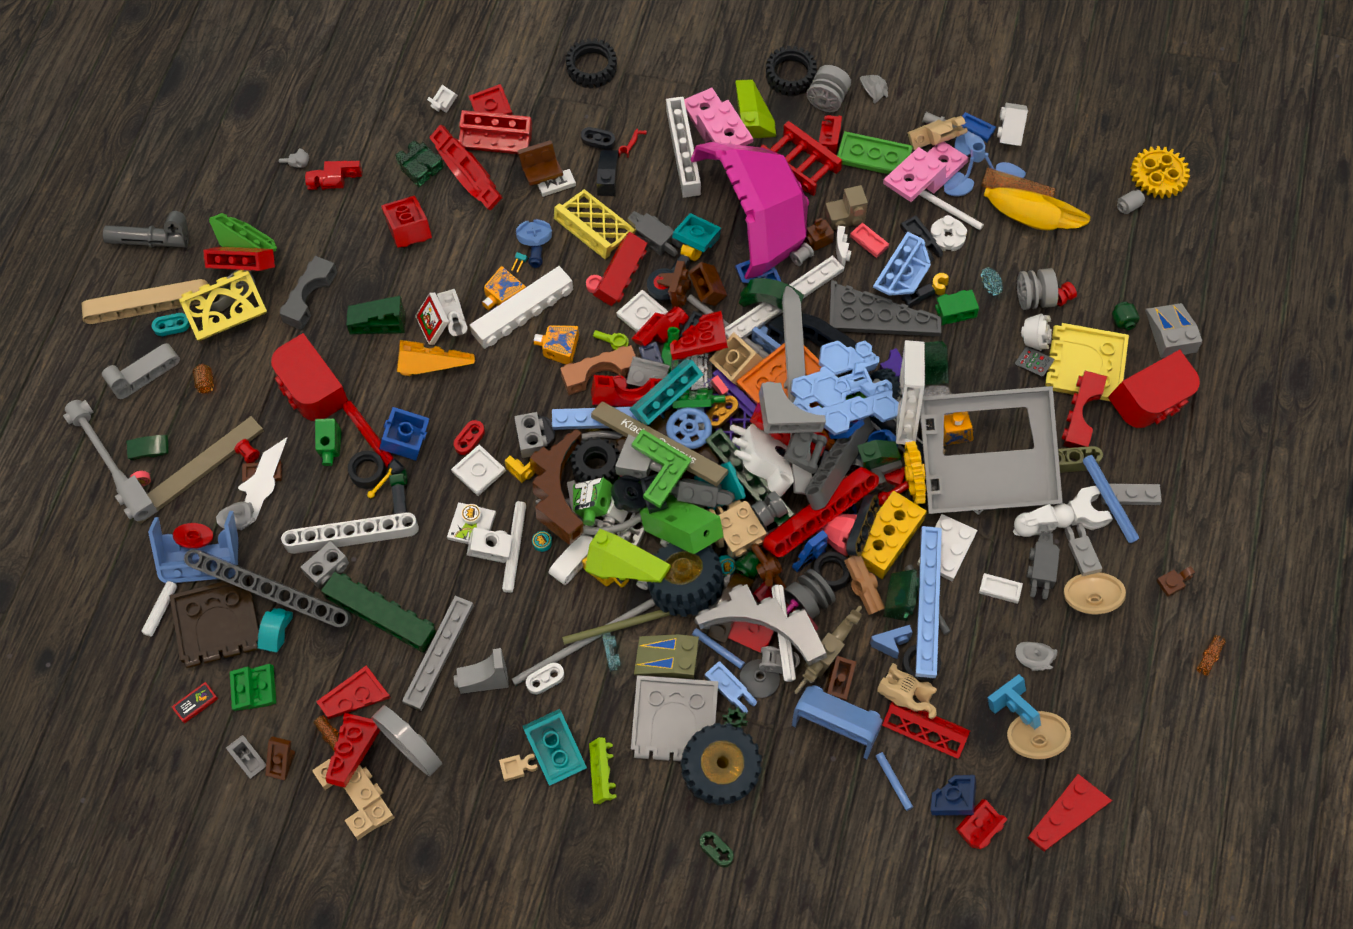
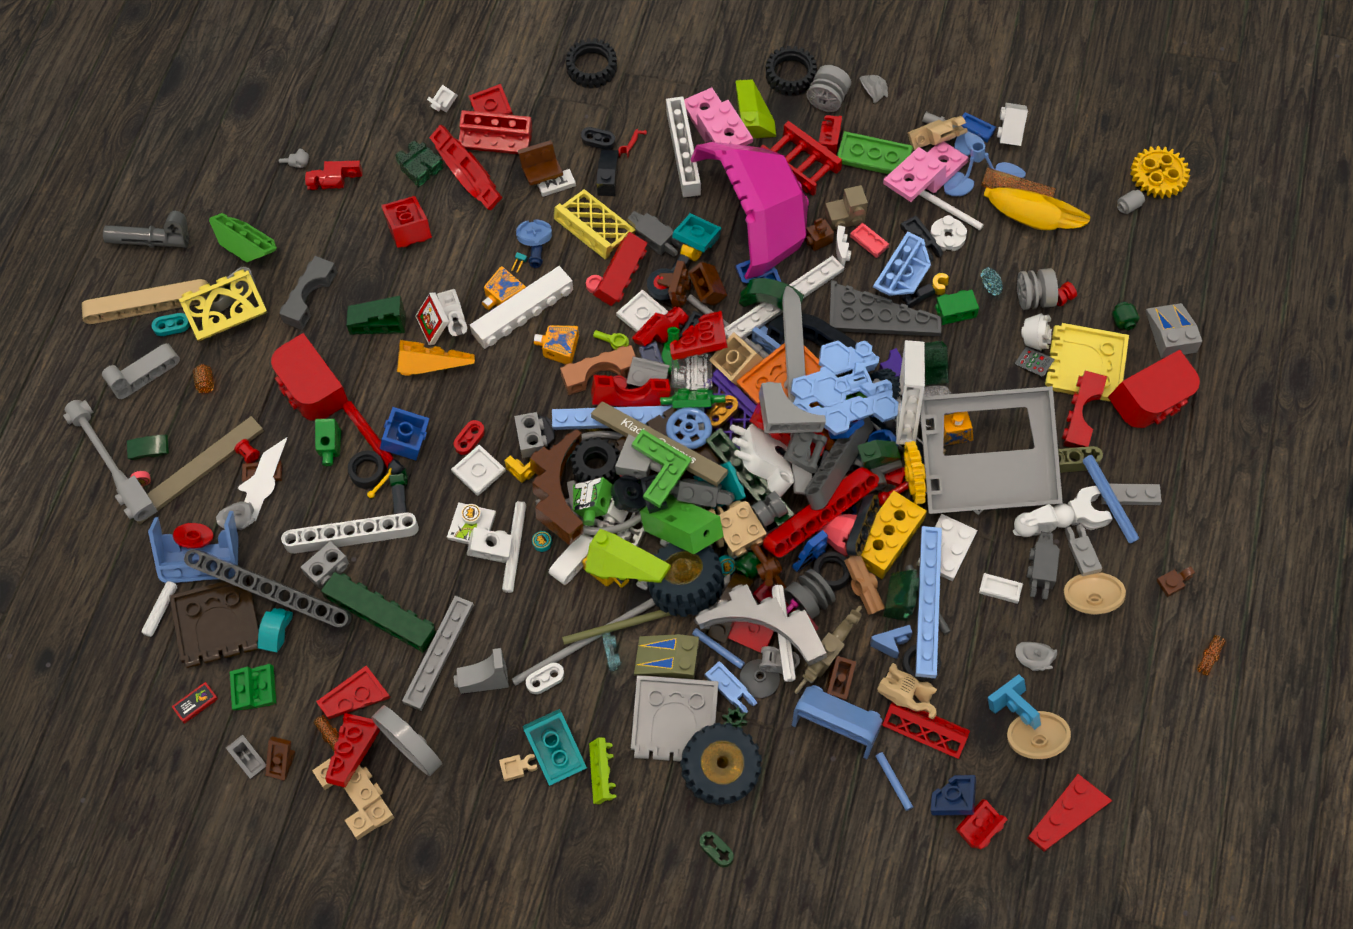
red brick [203,247,275,271] -> none
teal brick [629,360,704,425] -> none
coral tile [710,375,729,395] -> none
light grey bush [790,242,814,266] -> none

